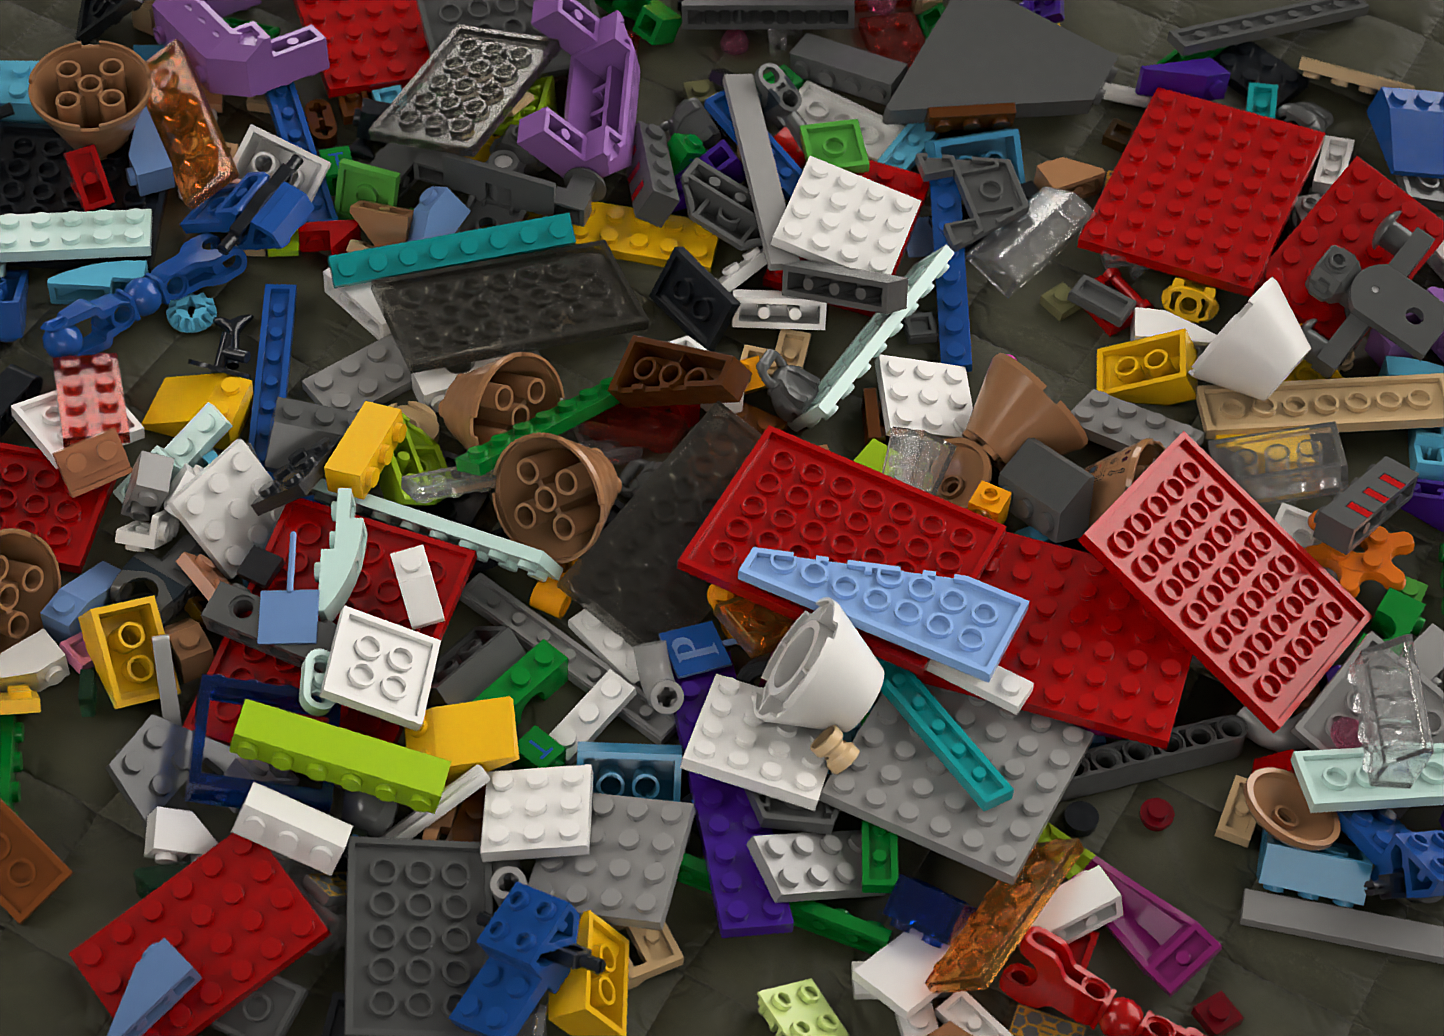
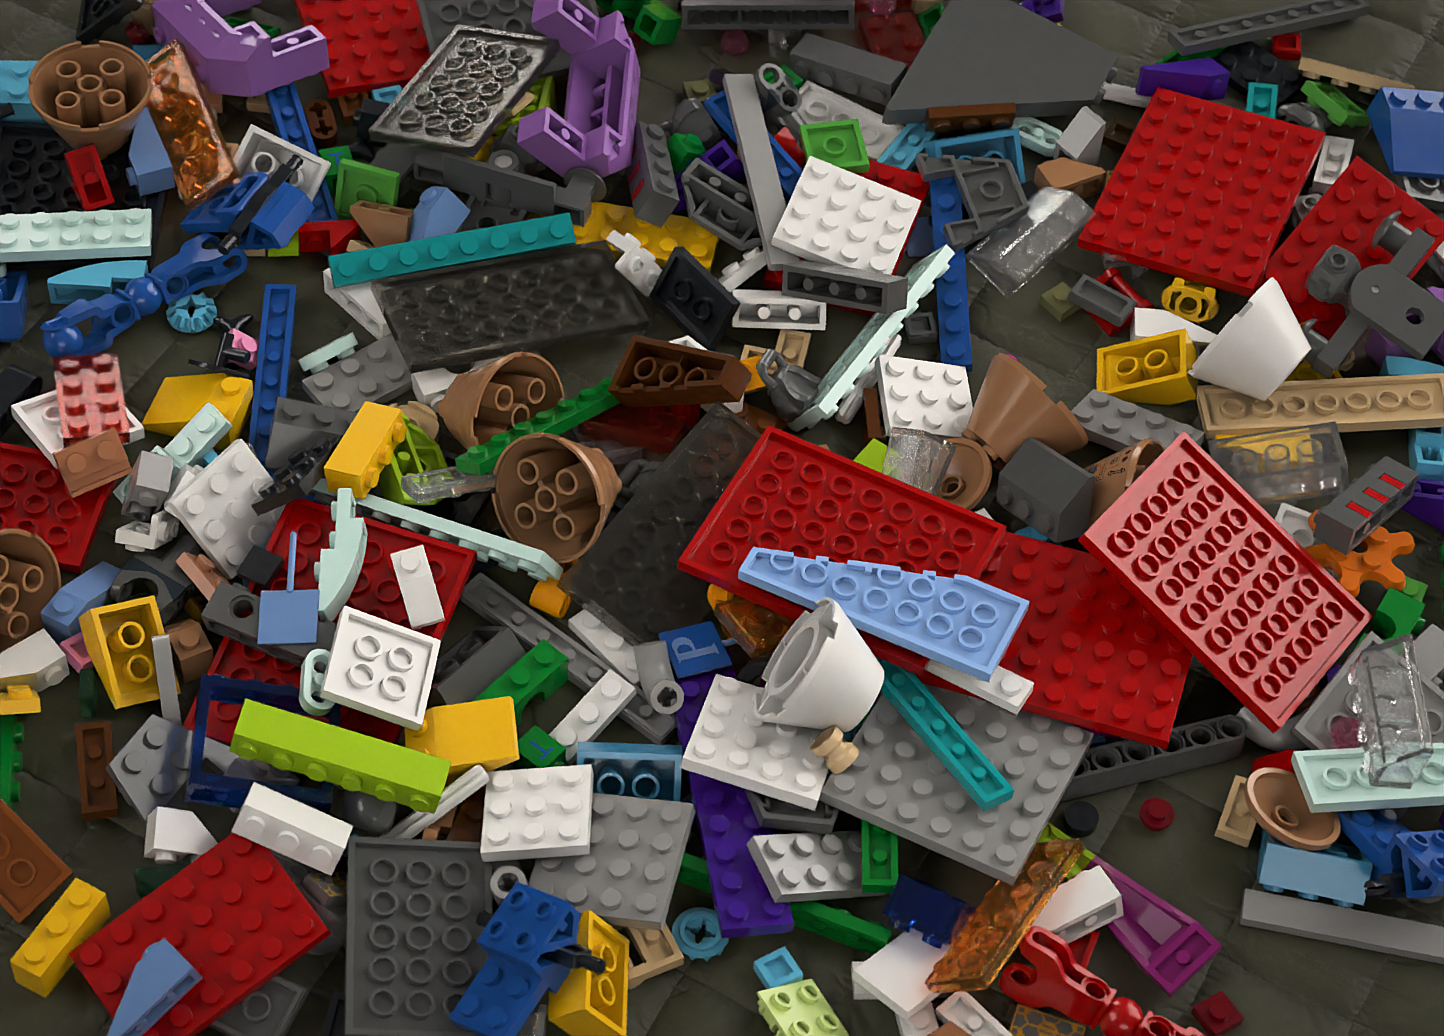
light orange brick [967,480,1012,524] -> none
none -> yellow brick [10,878,111,998]
none -> reddish brown plate [75,720,119,821]
none -> dark red plate [124,20,150,45]
none -> bright pink plate [228,328,259,371]
none -> light aqua plate [298,332,358,374]
none -> white bracket [606,229,662,297]
none -> medium azure gear [672,907,729,961]
none -> medium azure plate [753,946,803,989]
none -> white axle [835,334,902,424]
none -> light aqua plate [1010,117,1063,157]
none -> light grey slope [1053,106,1106,166]
none -> red tile [1270,33,1302,61]
none -> bright green plate [1300,80,1370,127]

